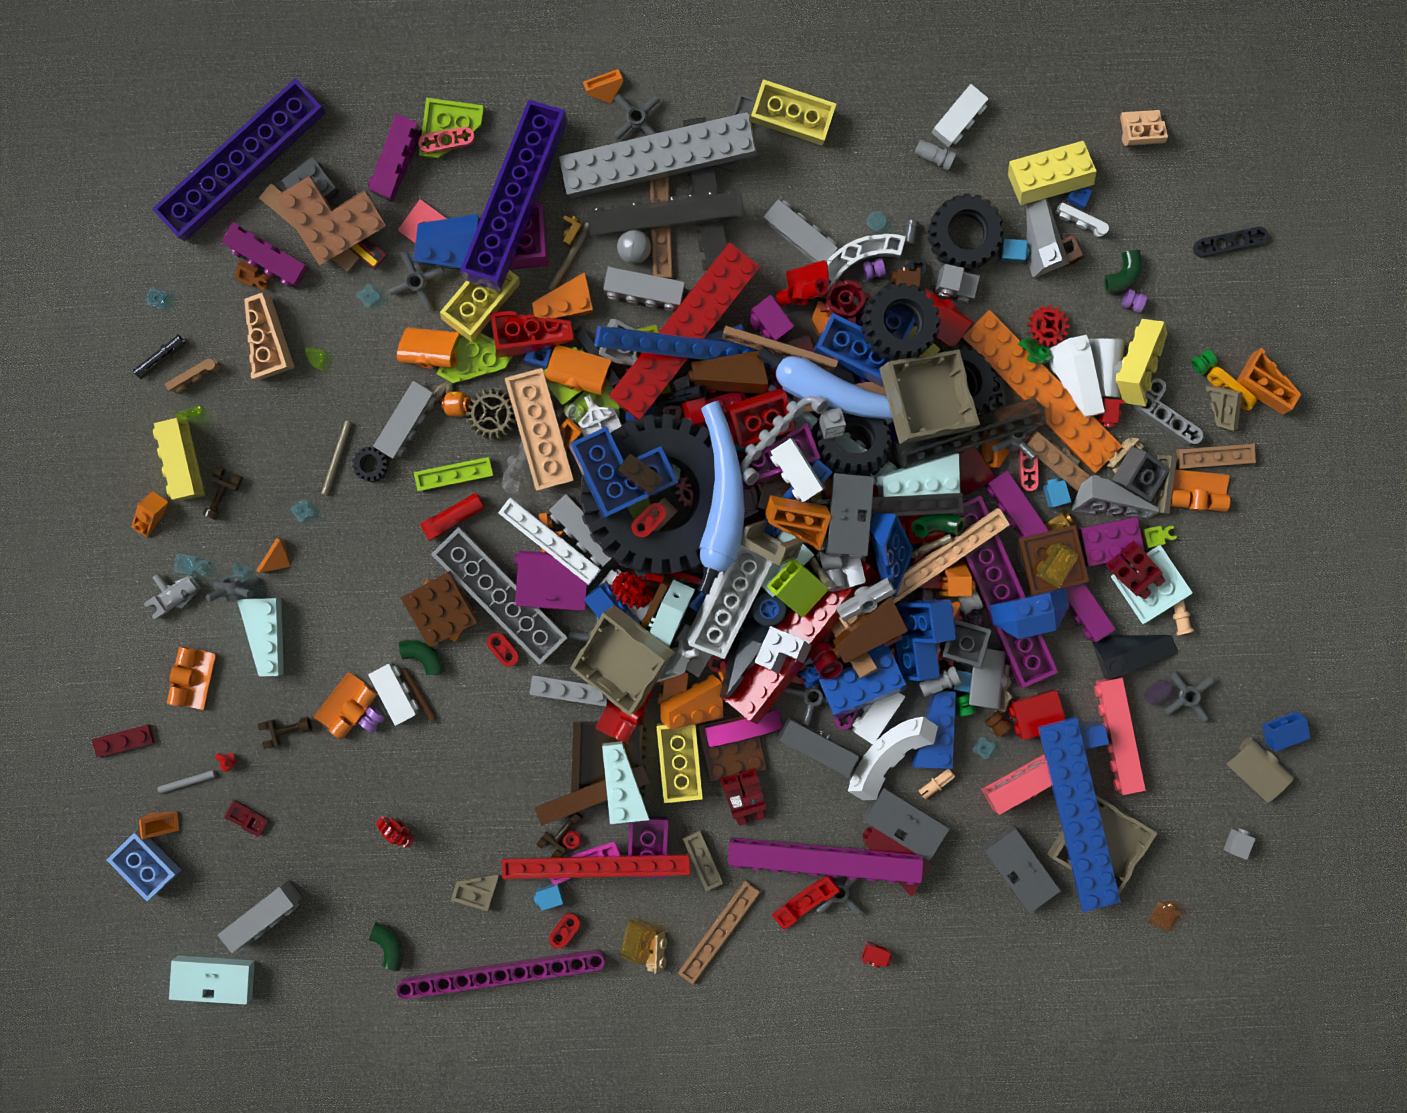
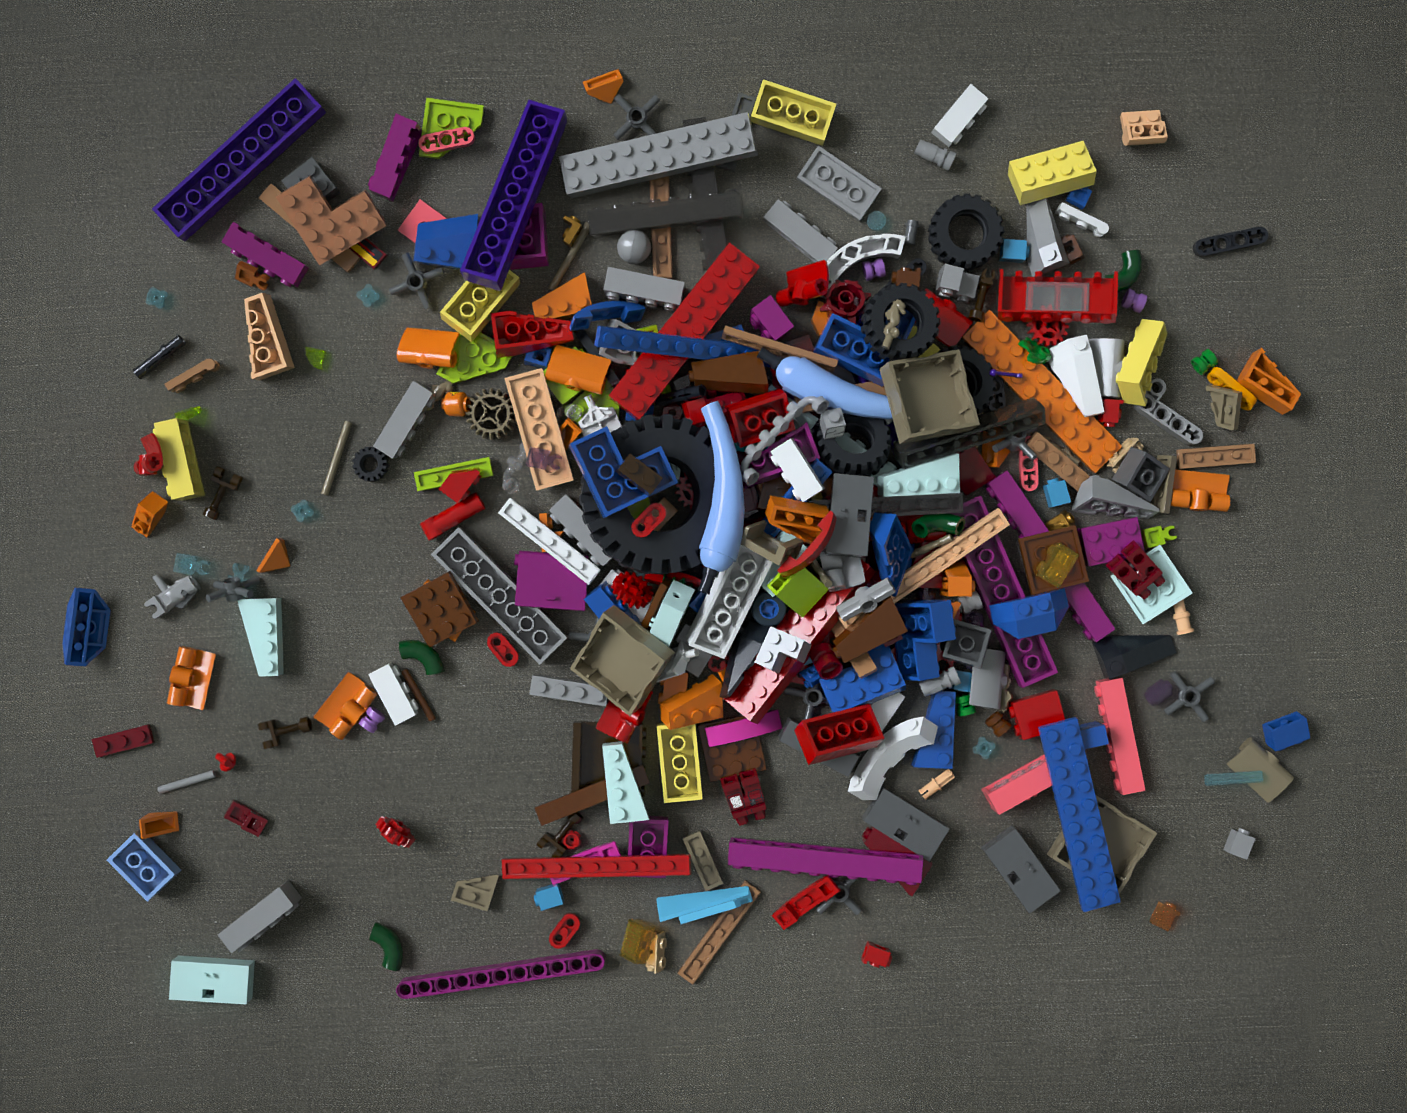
none -> blue wedge [62,588,111,666]
none -> red panel [133,433,163,476]
none -> red slope [439,468,482,503]
none -> plate [526,446,562,470]
none -> blue slope [569,301,645,331]
none -> medium azure wedge [657,886,753,924]
none -> red slope [777,510,837,577]
none -> red brick [794,703,884,765]
none -> light grey plate [796,145,882,222]
none -> dark tan animal [882,299,906,349]
none -> dark brown bar [968,269,995,322]
none -> dark purple hinge [989,369,1023,378]
none -> red window [998,269,1118,324]
none -> clear light blue axle [1204,771,1264,786]

